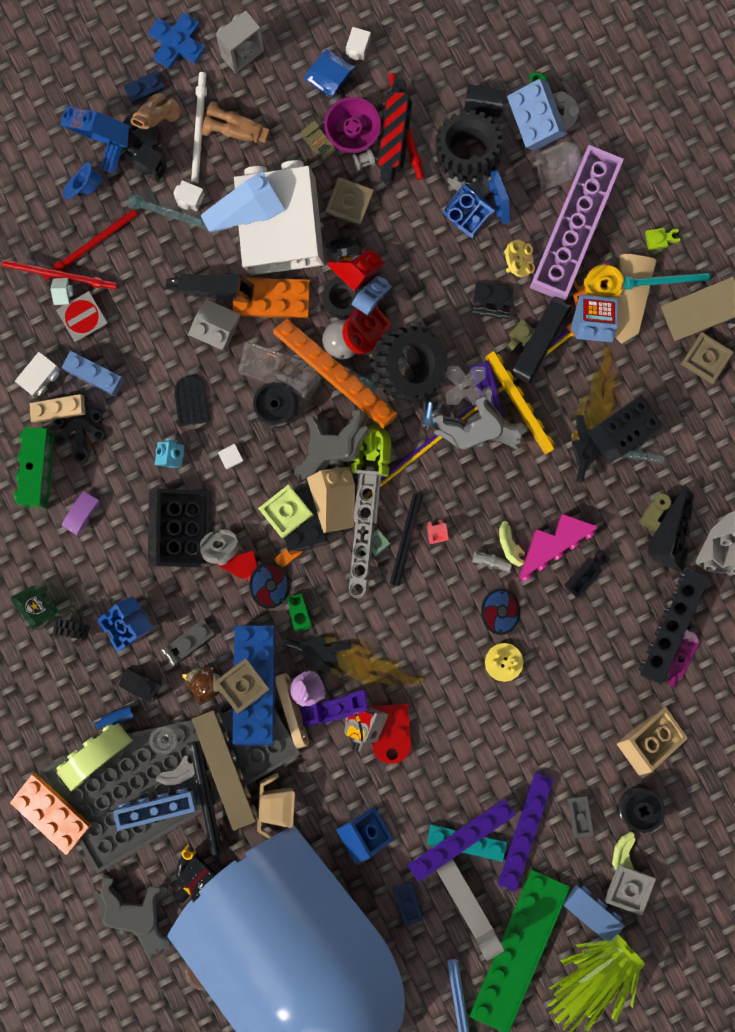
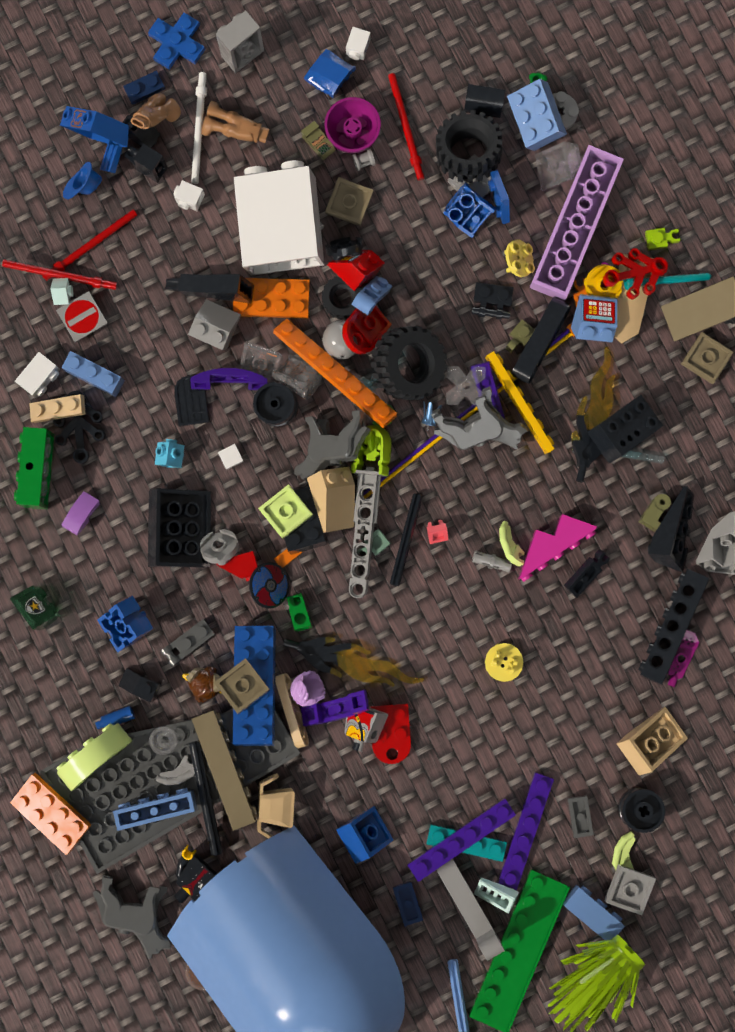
black tyre [52,618,90,641] -> none
clear light blue piece [128,193,208,230] -> none
light blue wedge [201,171,285,232] -> none
black hinge [376,79,413,186] -> none
shield [481,588,520,635] -> none
none -> dark purple slope [190,368,268,390]
none -> light aqua slope [474,878,519,914]
none -> red plant [603,248,668,300]

